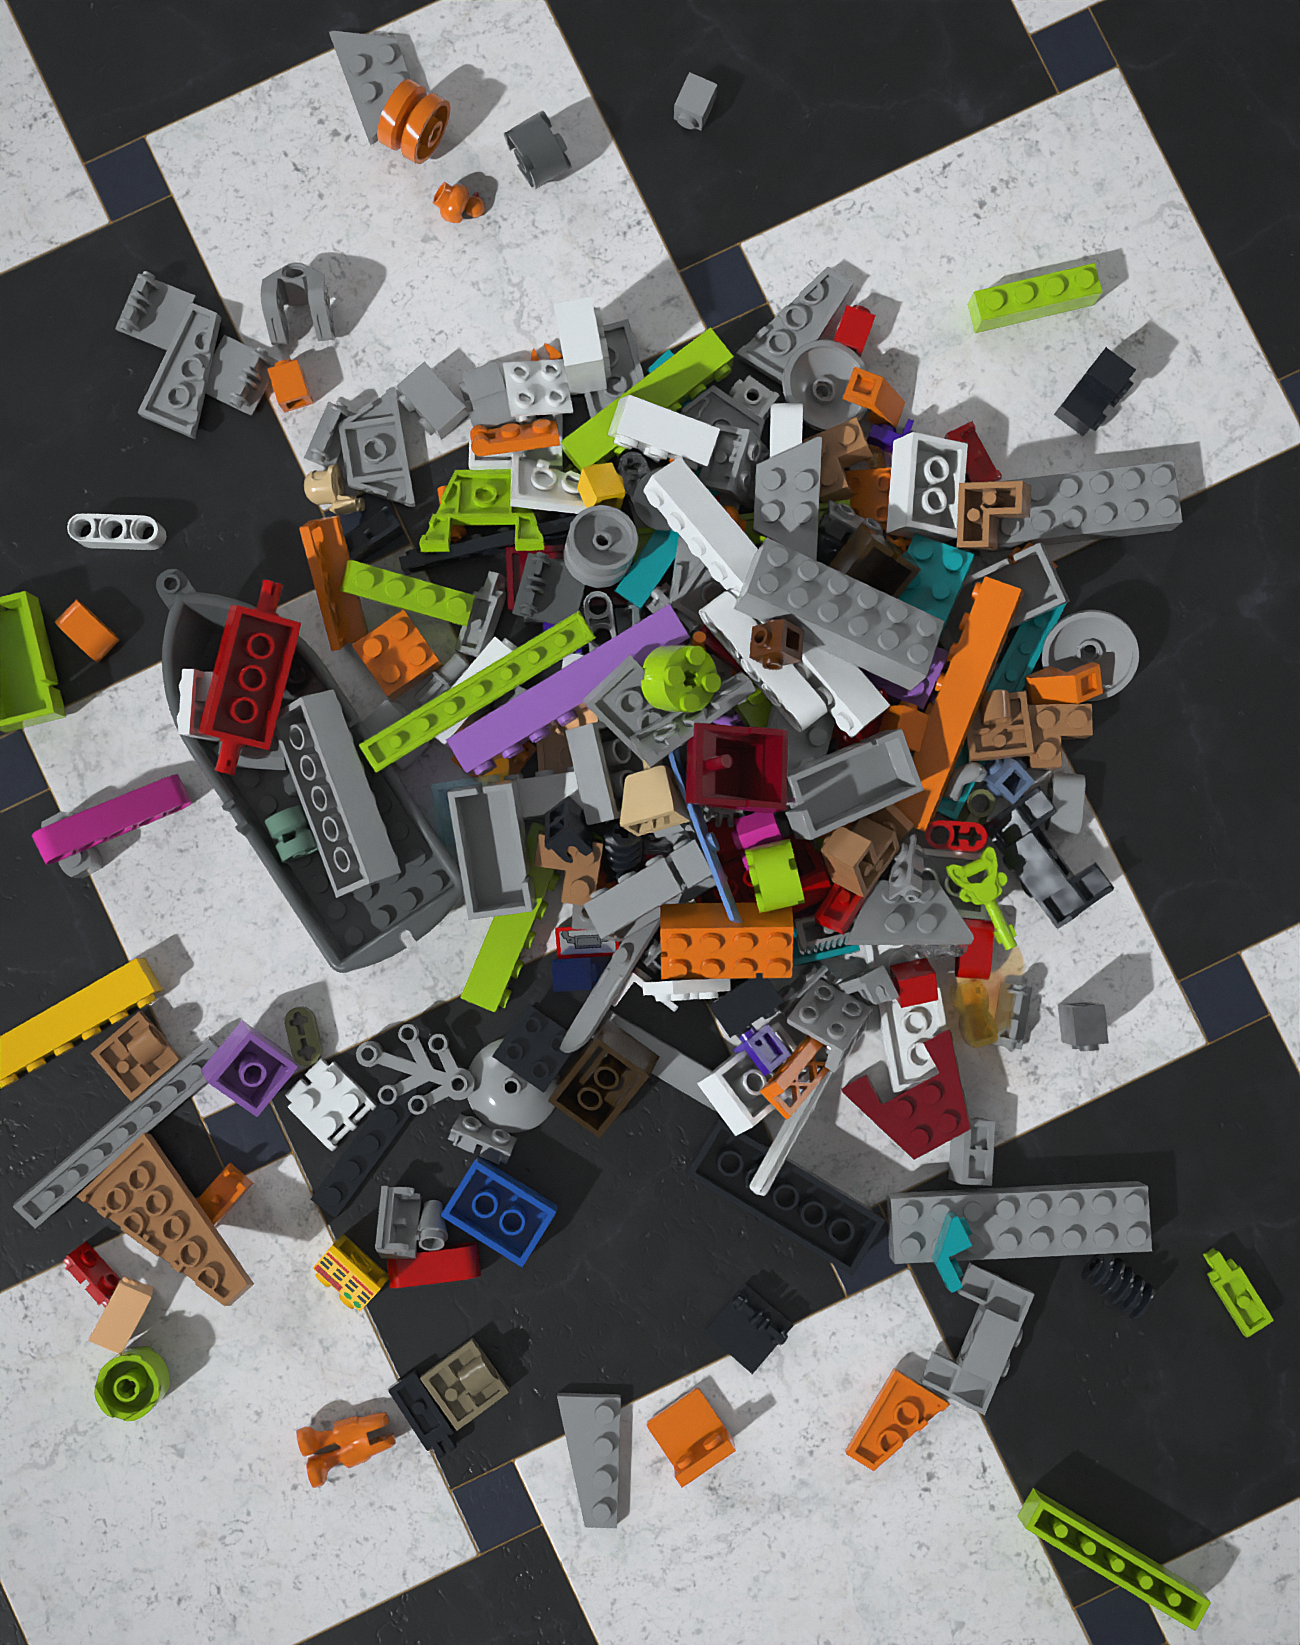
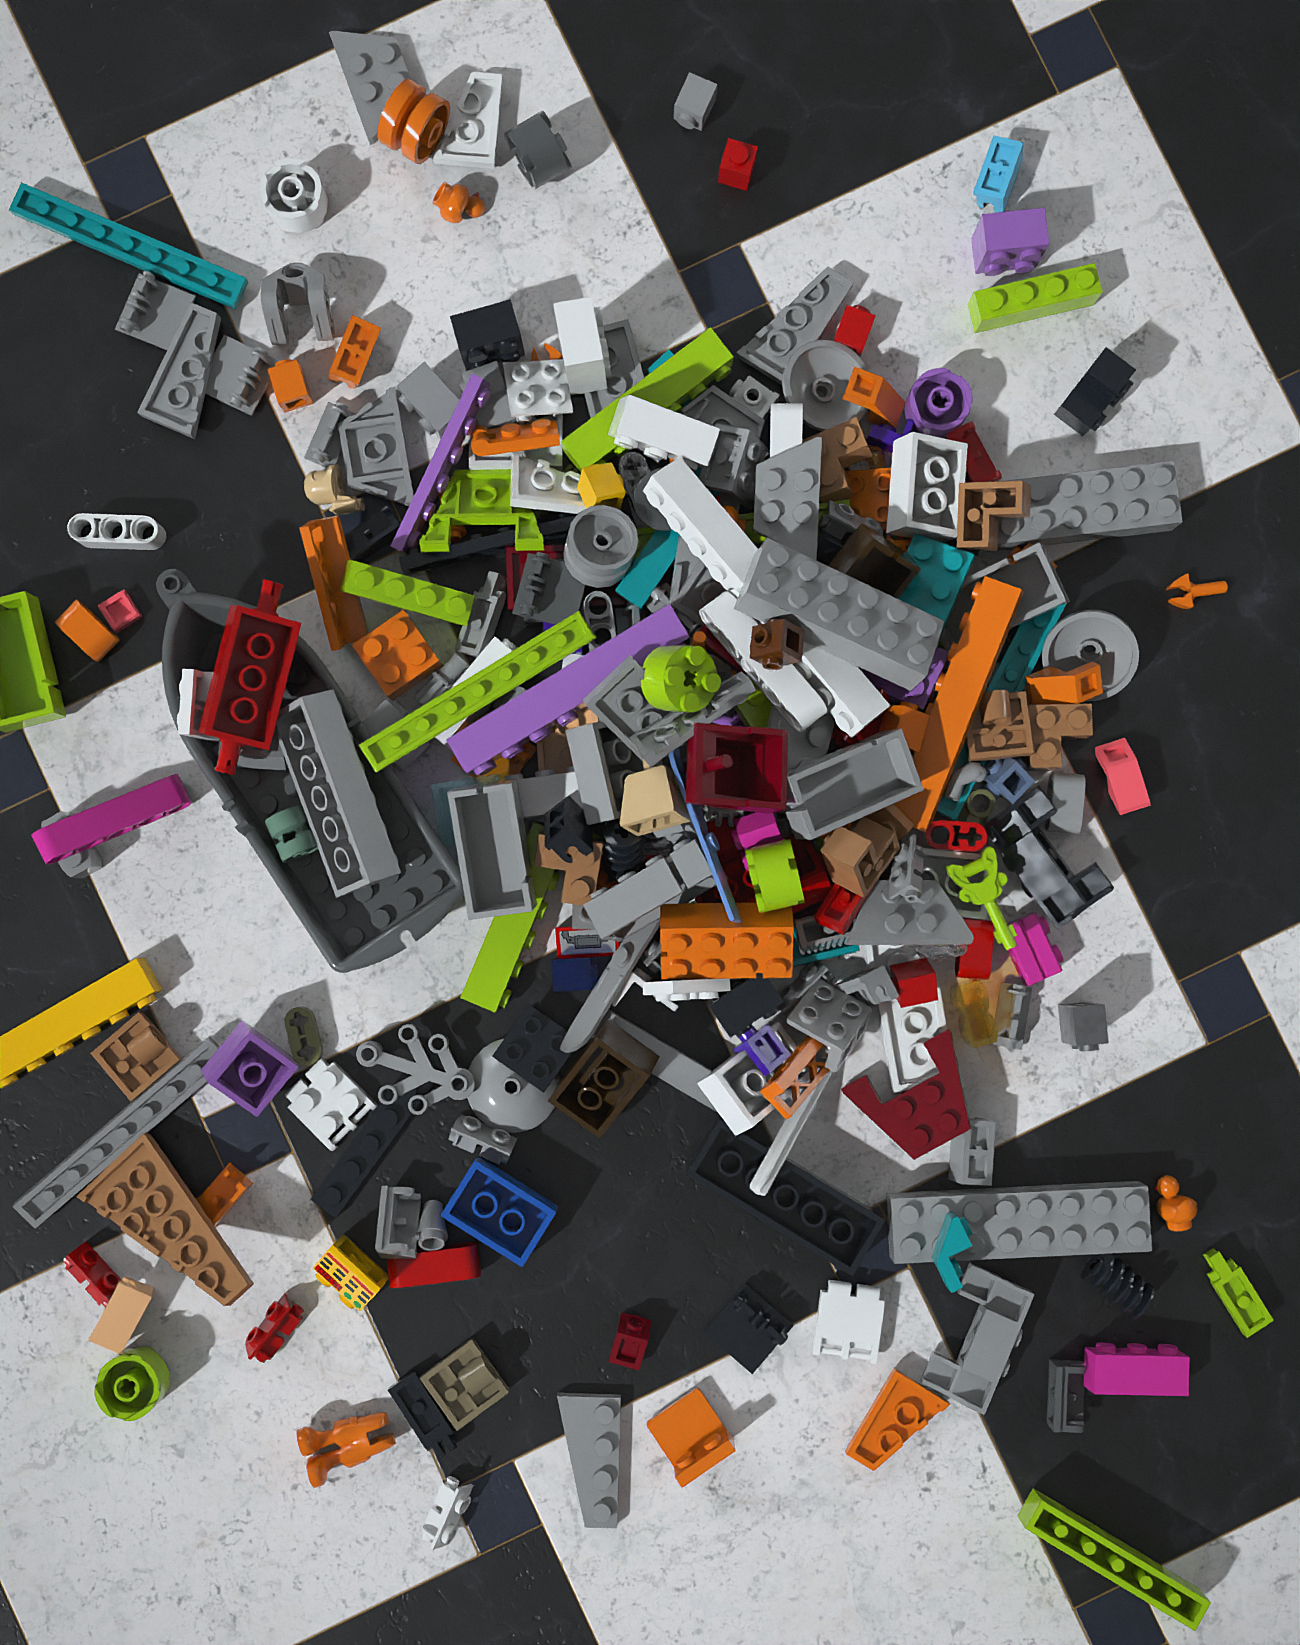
none -> teal plate [9,182,249,310]
none -> coral tile [98,589,143,633]
none -> red hinge [245,1293,304,1363]
none -> white brick [259,158,328,233]
none -> orange hinge [328,315,381,389]
none -> medium lavender plate [390,373,491,552]
none -> white hinge [421,1476,474,1550]
none -> white wing [433,72,503,169]
none -> black brick [450,299,525,371]
none -> dark red bracket [608,1313,651,1370]
none -> red brick [718,138,758,191]
none -> white plate [812,1280,885,1364]
none -> medium lavender brick [904,368,973,438]
none -> medium lavender brick [971,207,1049,276]
none -> medium azure hinge [973,135,1023,213]
none -> dark pink brick [1007,912,1064,986]
none -> dark grey hinge [1047,1359,1087,1433]
none -> dark pink brick [1084,1342,1190,1396]
none -> coral slope [1095,738,1150,815]
none -> orange animal [1155,1175,1198,1231]
none -> orange bar [1166,574,1228,609]

